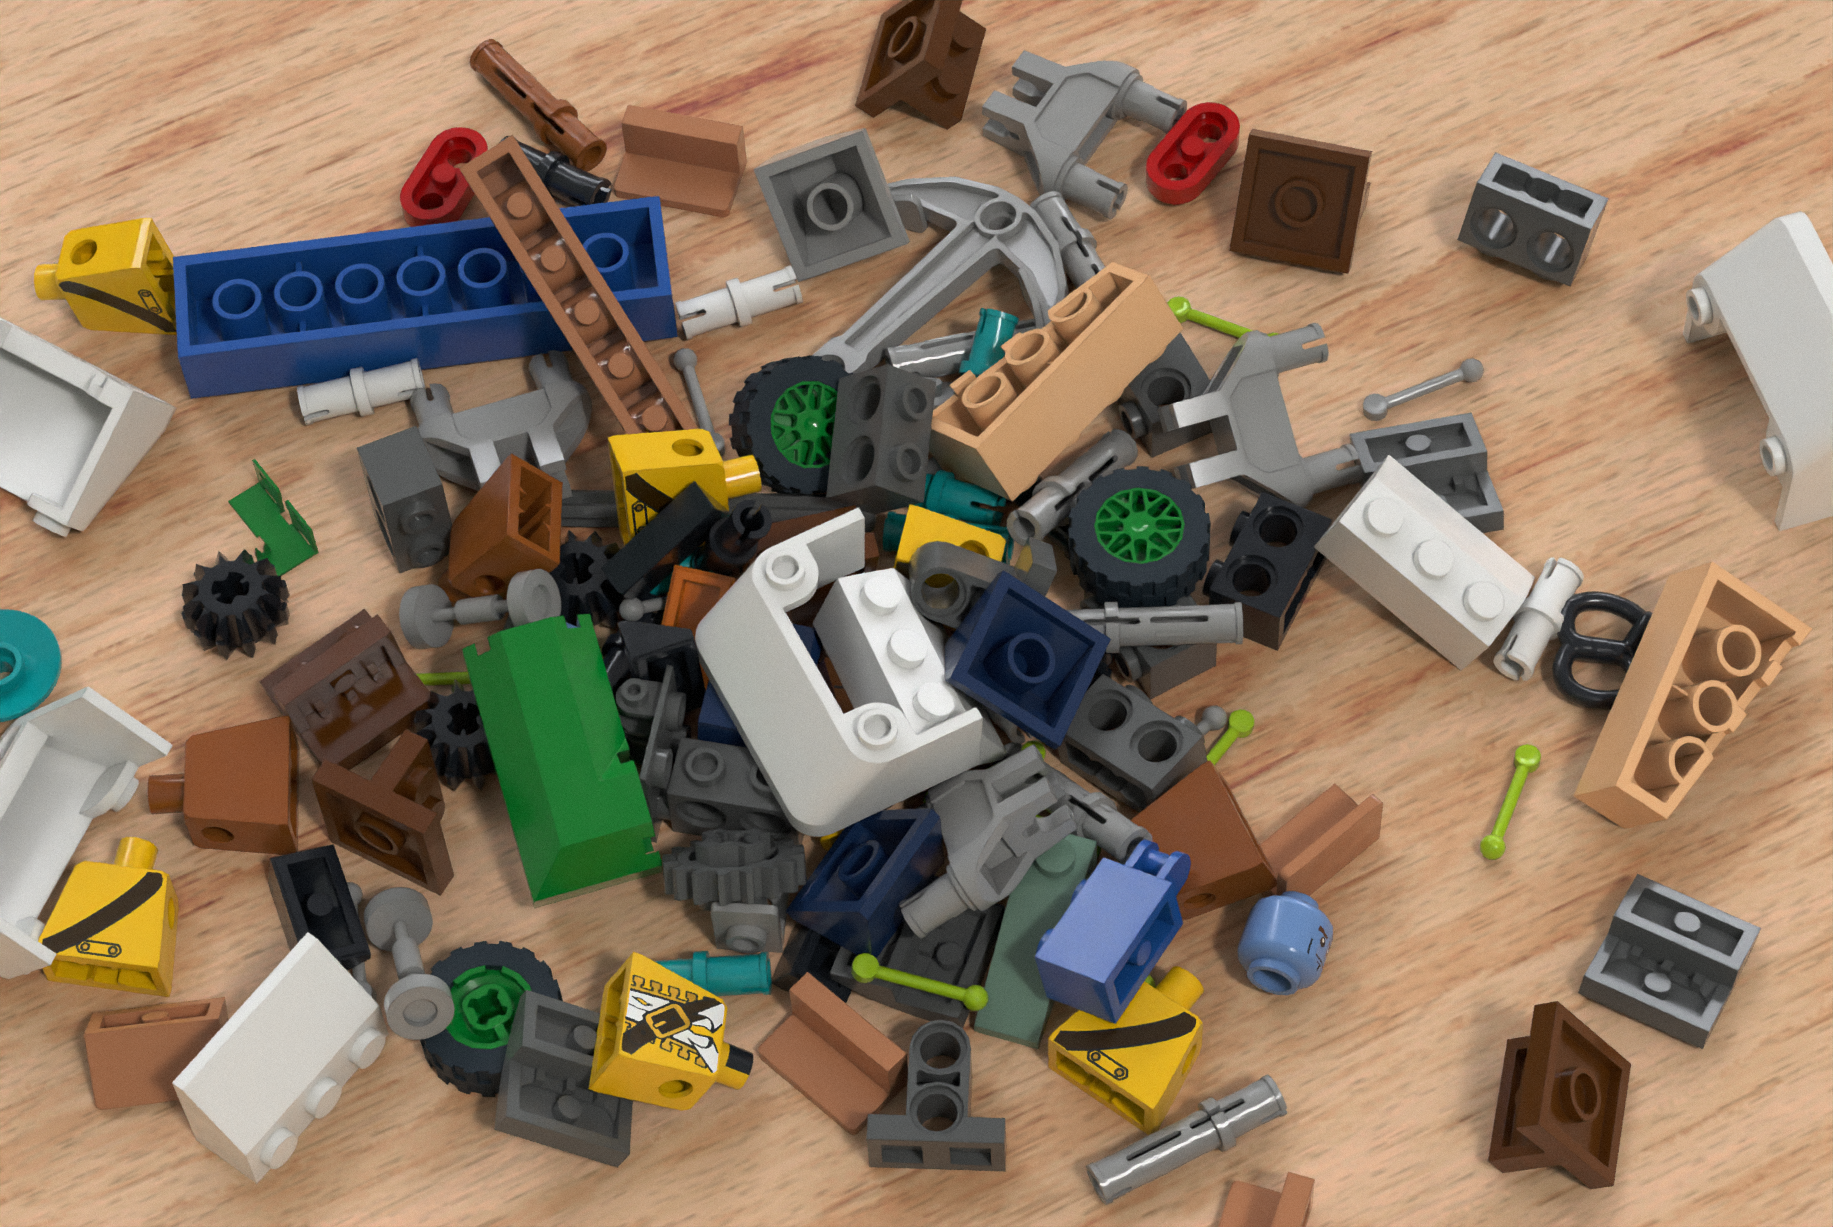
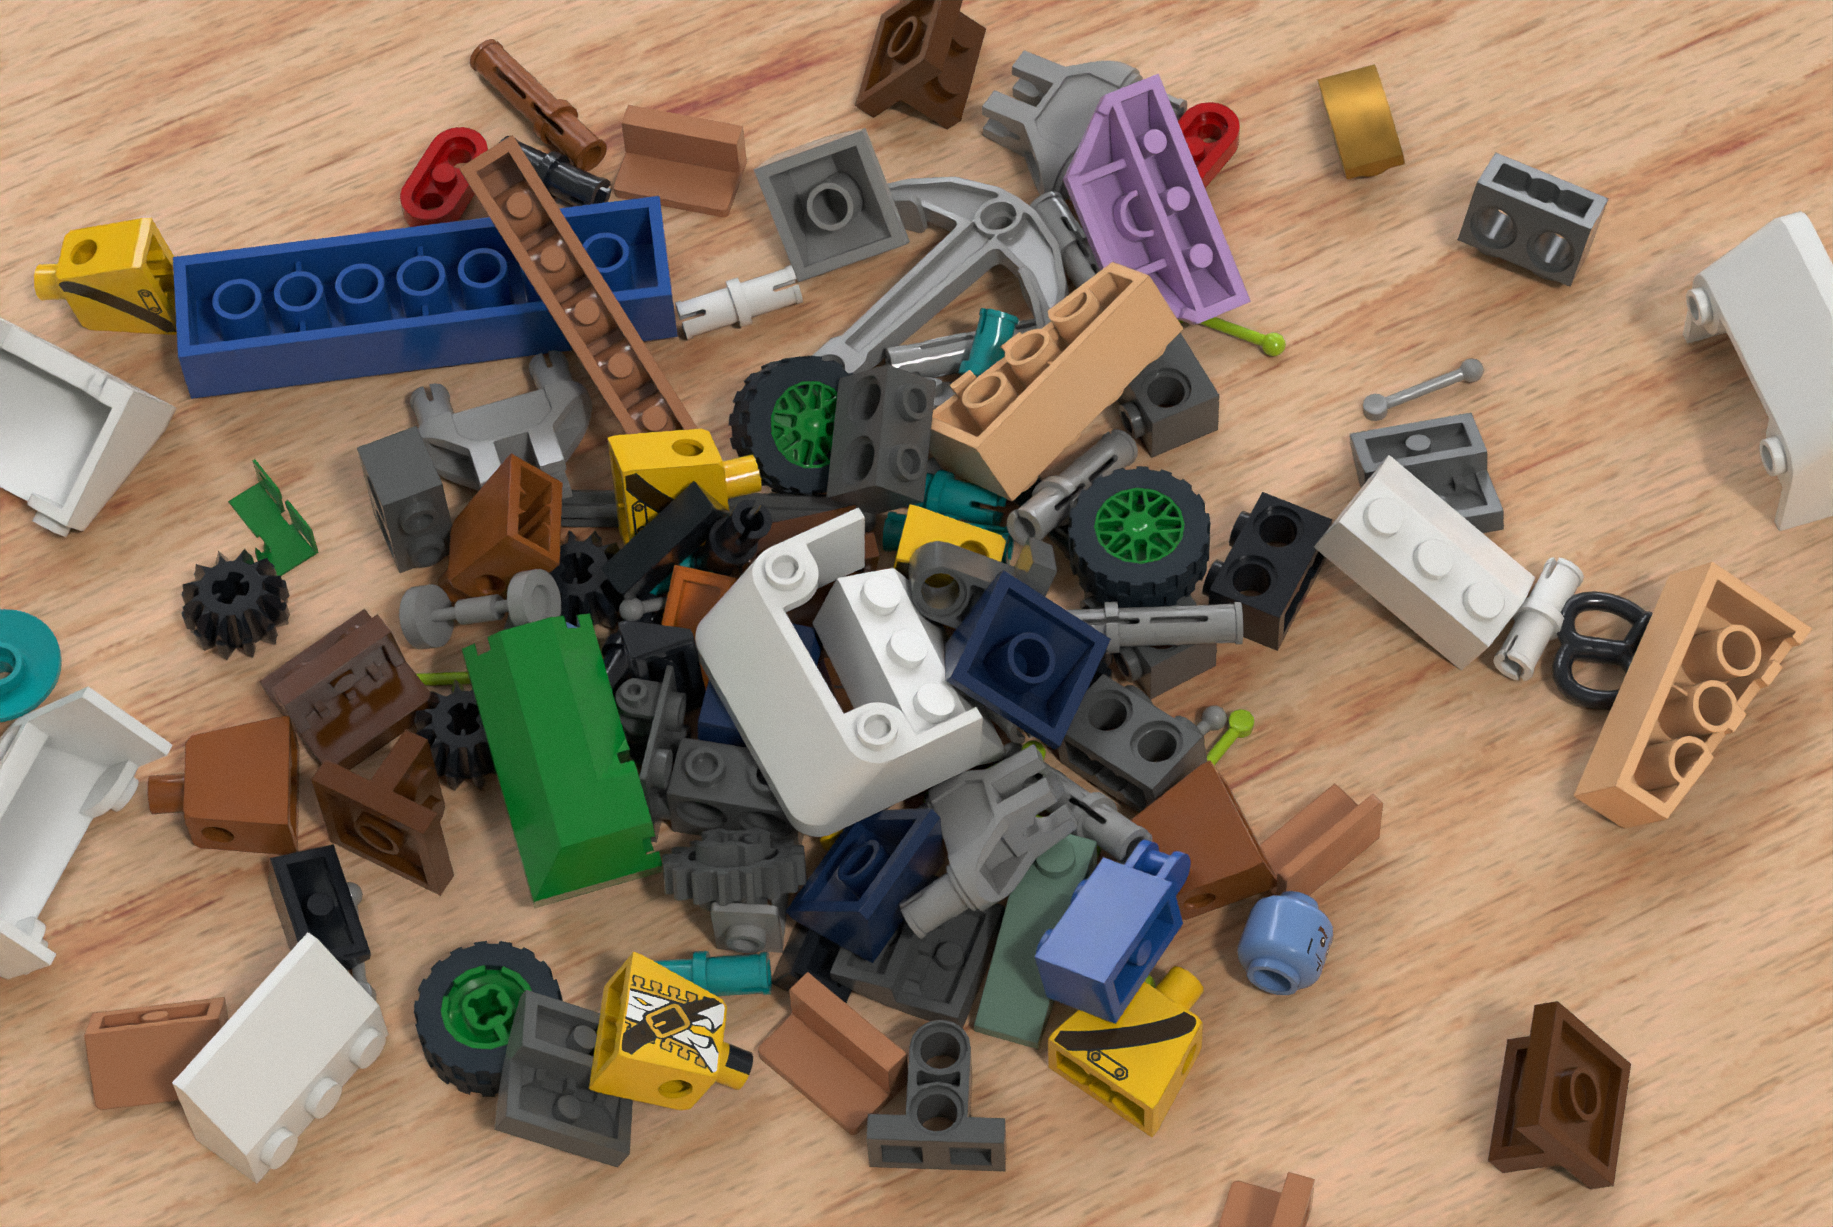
yellow torso [38,837,179,997] -> none
white pin [297,358,427,425] -> none
light grey wheel [364,887,454,1040] -> none
light grey hinge [673,348,725,457] -> none
lime hinge [851,953,988,1011] -> none
light grey pin [1086,1075,1287,1205] -> none
light grey connector [1157,323,1362,508] -> none
reddish brown bracket [1229,129,1372,274] -> none
lime hinge [1479,744,1541,860] -> none
dark grey slope [1578,874,1761,1049] -> none
none -> lavender wedge [1063,73,1251,325]
none -> pearl gold slope [1317,64,1405,179]

